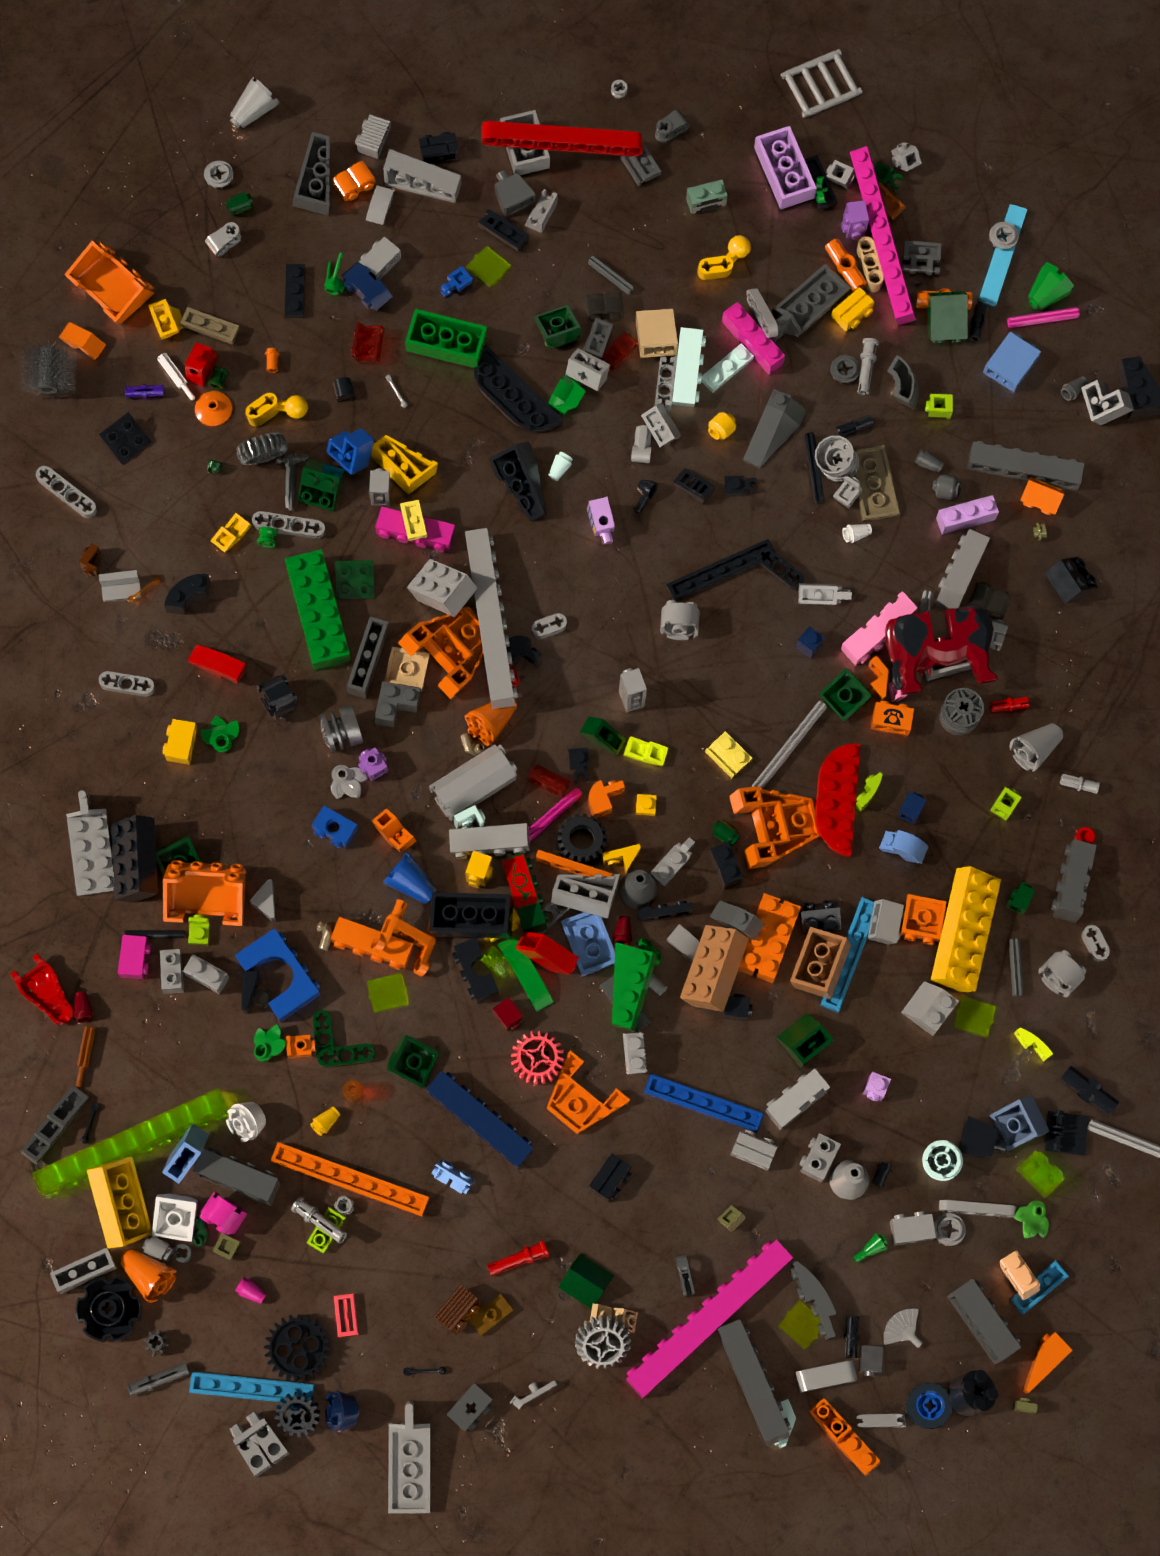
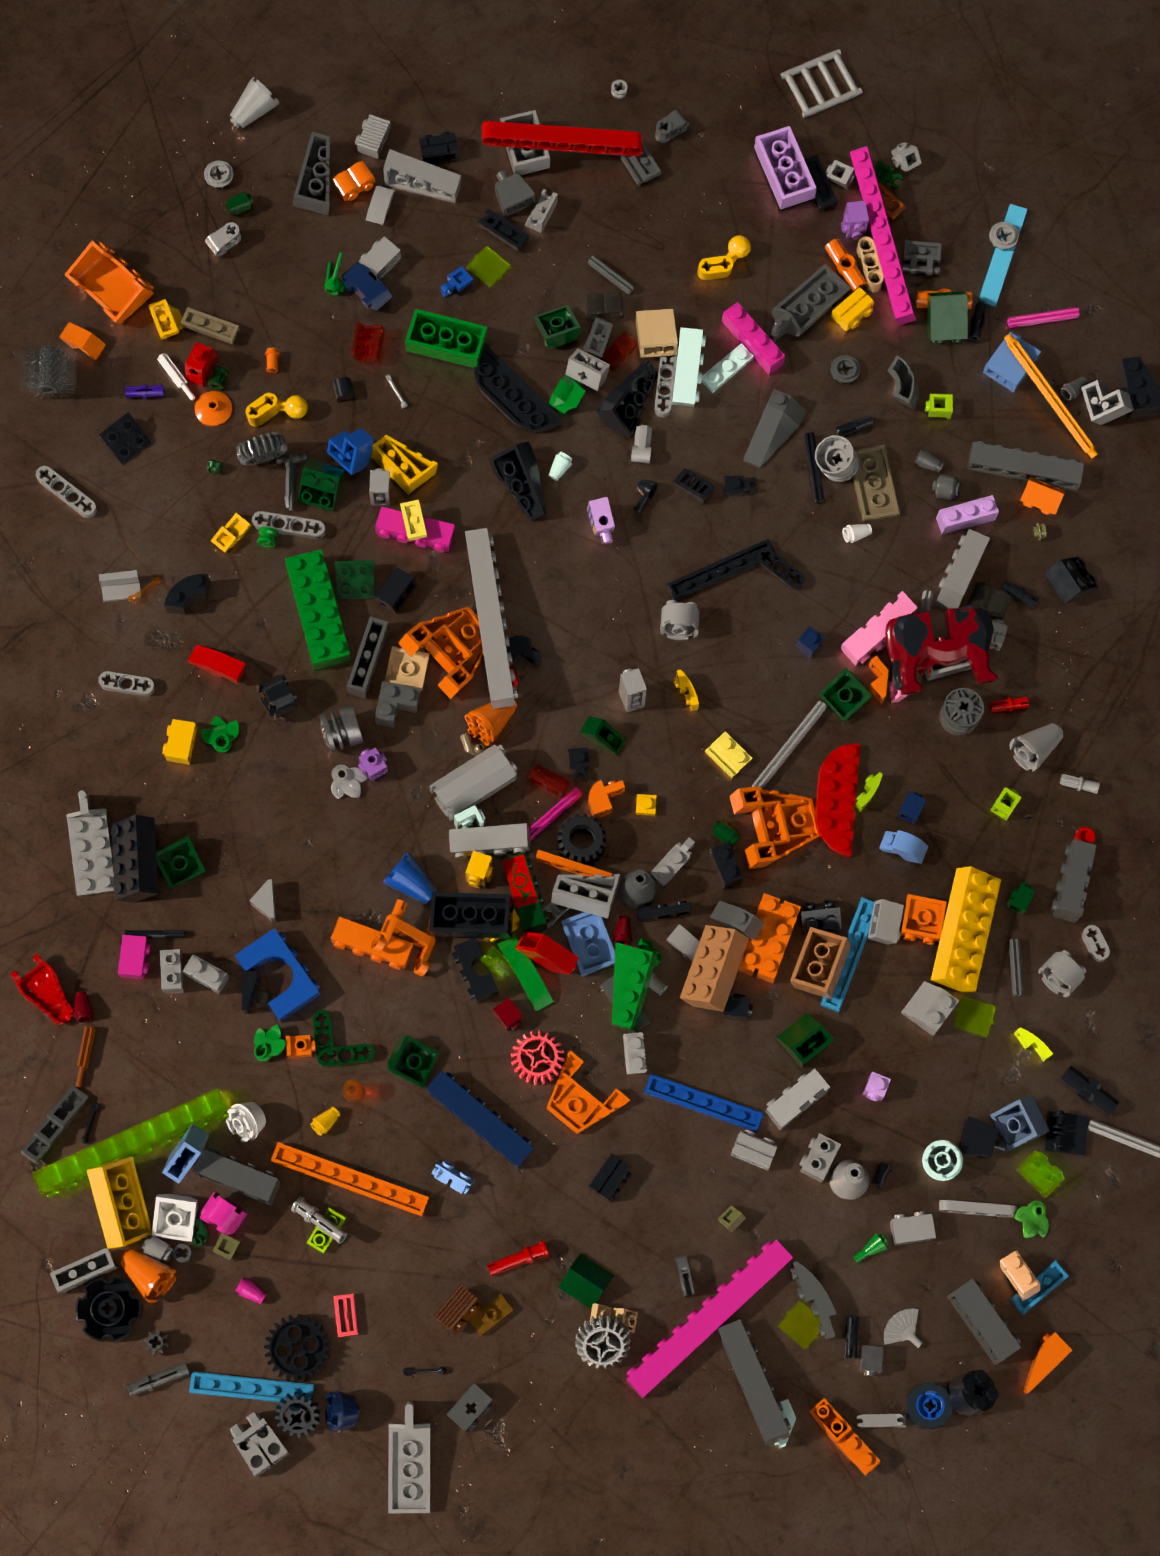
reddish brown bracket [79,543,101,577] -> none
orange windscreen [163,860,246,926] -> none
lime bracket [188,915,210,945] -> none
black plate [284,264,305,318] -> none
blue brick [312,806,358,849] -> none
dark tan arm [316,921,332,951] -> none
light grey plate [334,1196,354,1216] -> none
clear neon green piece [367,973,408,1013] -> none
orange brick [372,808,416,854] -> none
light grey brick [407,559,477,617] -> none
light grey piece [510,1380,558,1409] -> none
light grey beam [532,613,567,639] -> none
yellow slope [601,844,641,874] -> none
neon yellow slope [623,736,668,766] -> none
light grey hinge [641,404,681,447] -> none
sand green brick [686,180,728,214] -> none
yellow head [708,412,736,440] -> none
light grey beam [746,288,778,338] -> none
light grey beam [795,1360,858,1393] -> none
light grey hinge [798,583,852,605] -> none
green piece [815,177,827,203] -> none
light grey bracket [833,475,862,508] -> none
light grey pin [857,338,879,395] -> none
orange brick [870,701,914,736] -> none
light grey gear [934,1213,966,1246] -> none
olive plate [1013,1398,1038,1414] -> none
green cone [1028,262,1074,310] -> none
none -> black hinge [375,567,417,615]
none -> black wedge [596,359,658,438]
none -> yellow slope [673,670,699,711]
none -> black pin [1000,580,1039,609]
none -> light orange piece [1004,333,1098,459]

